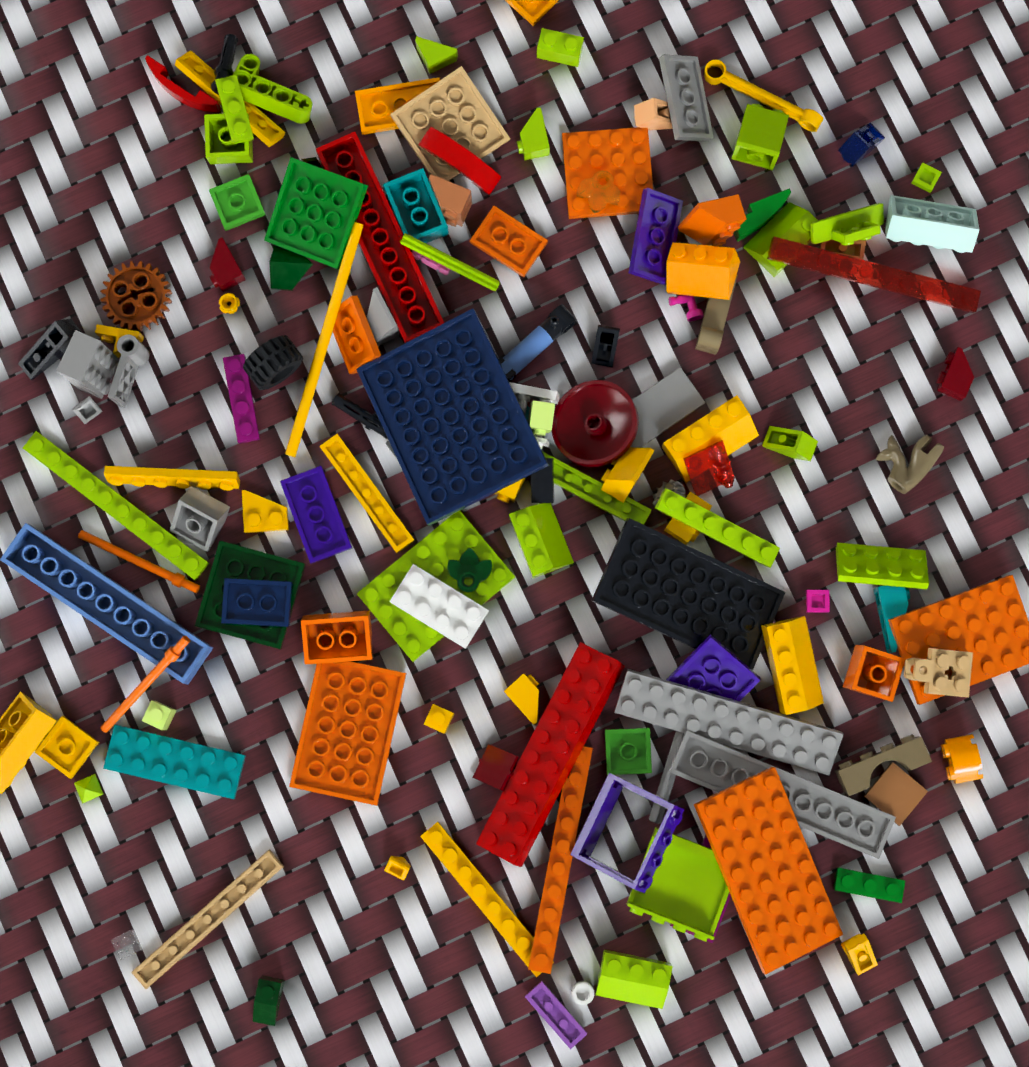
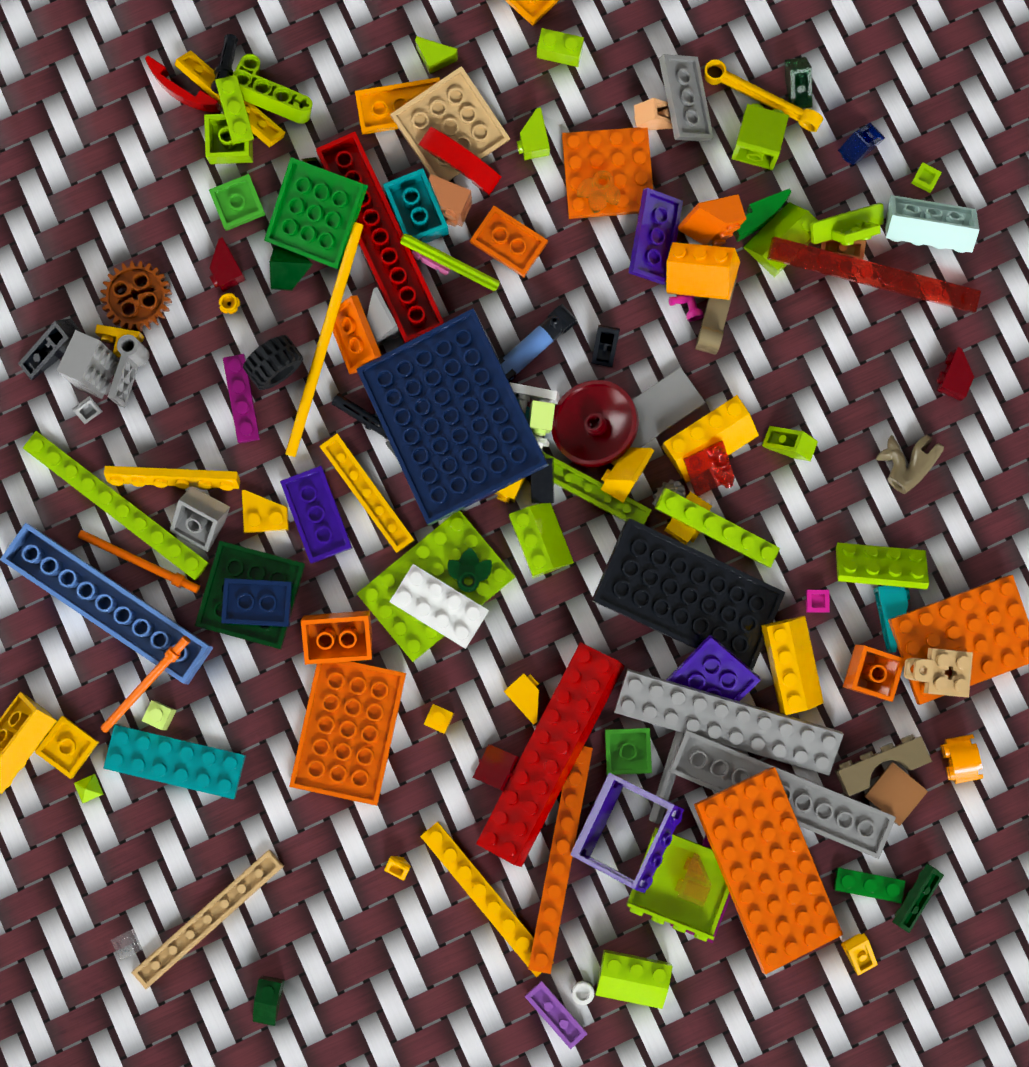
none -> clear yellow slope [675,853,712,908]
none -> clear green slope [785,57,812,109]
none -> dark green plate [892,864,944,933]

